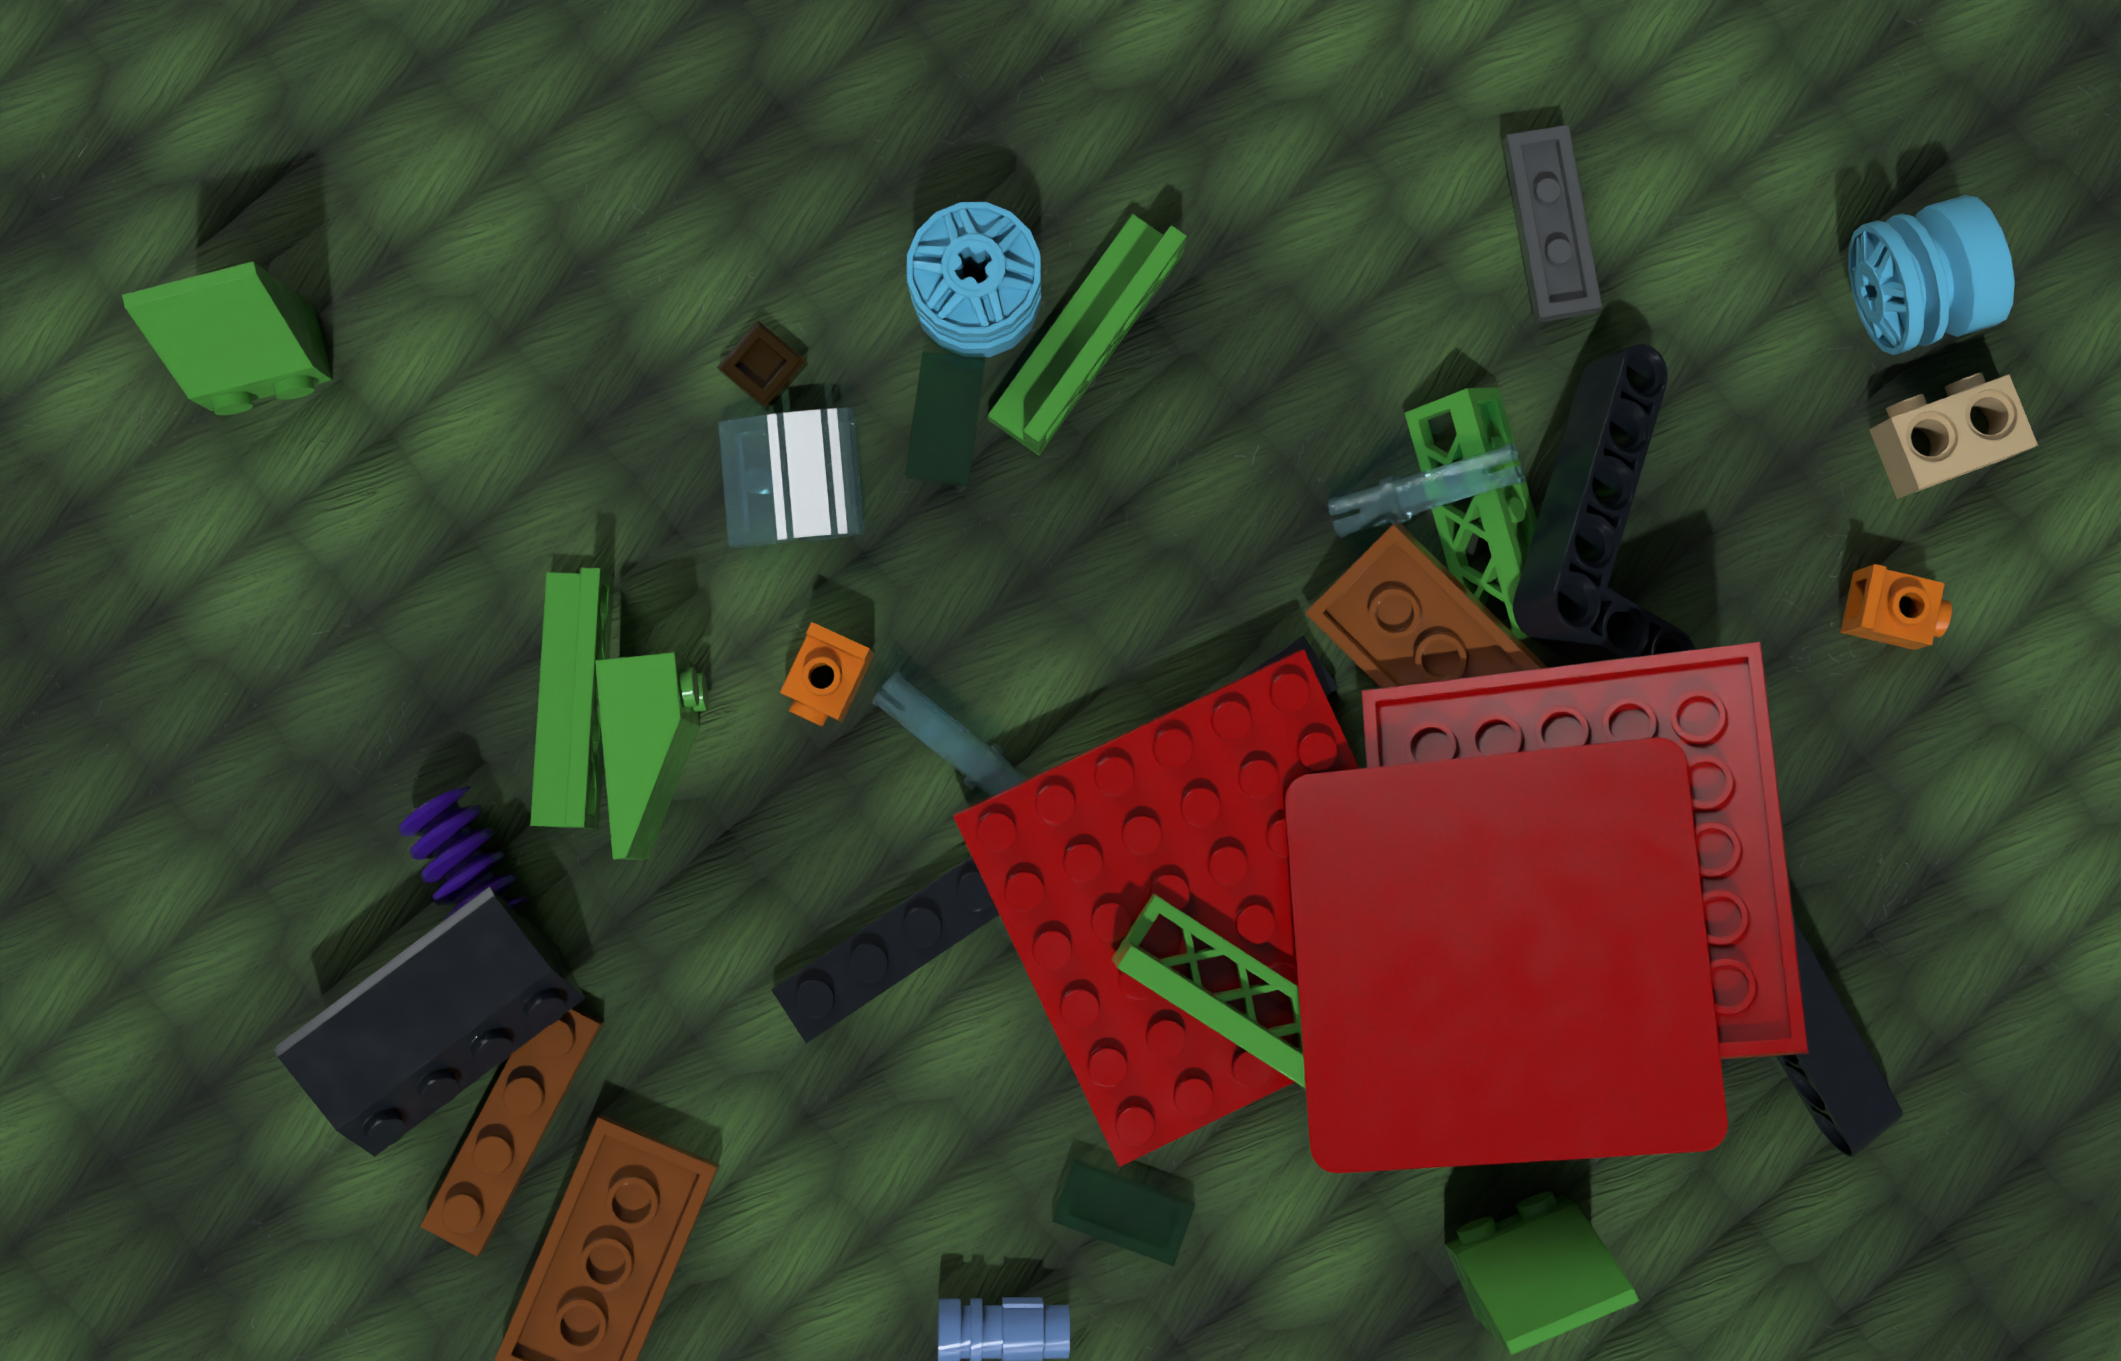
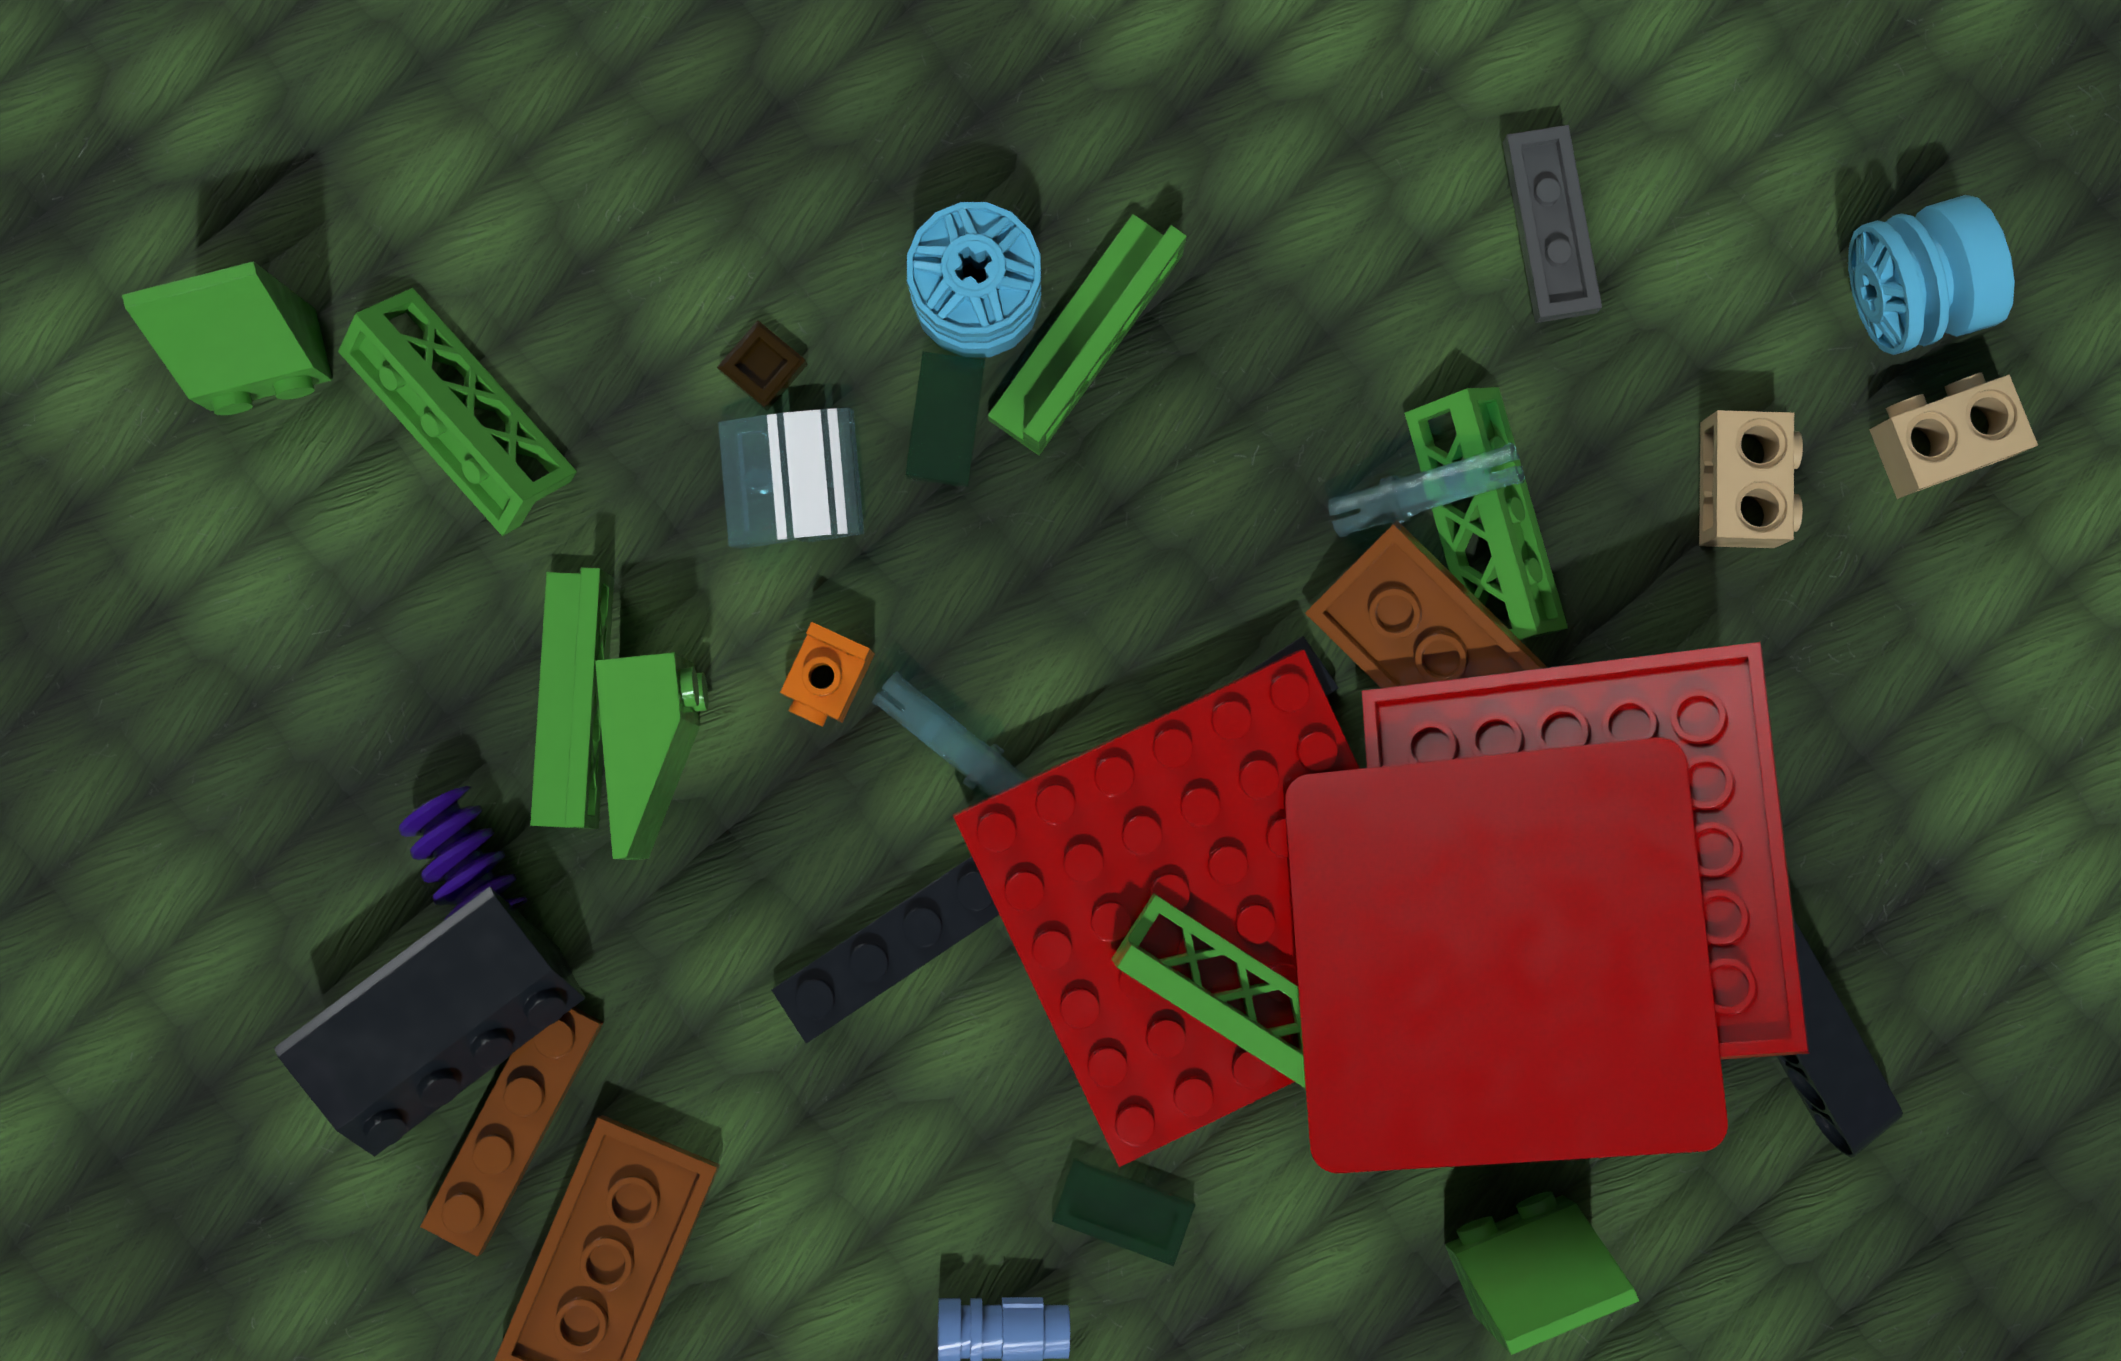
black beam [1513,344,1695,664] -> none
orange brick [1840,564,1952,650] -> none
none -> bright green fence [338,288,577,536]
none -> tan brick [1699,410,1803,548]

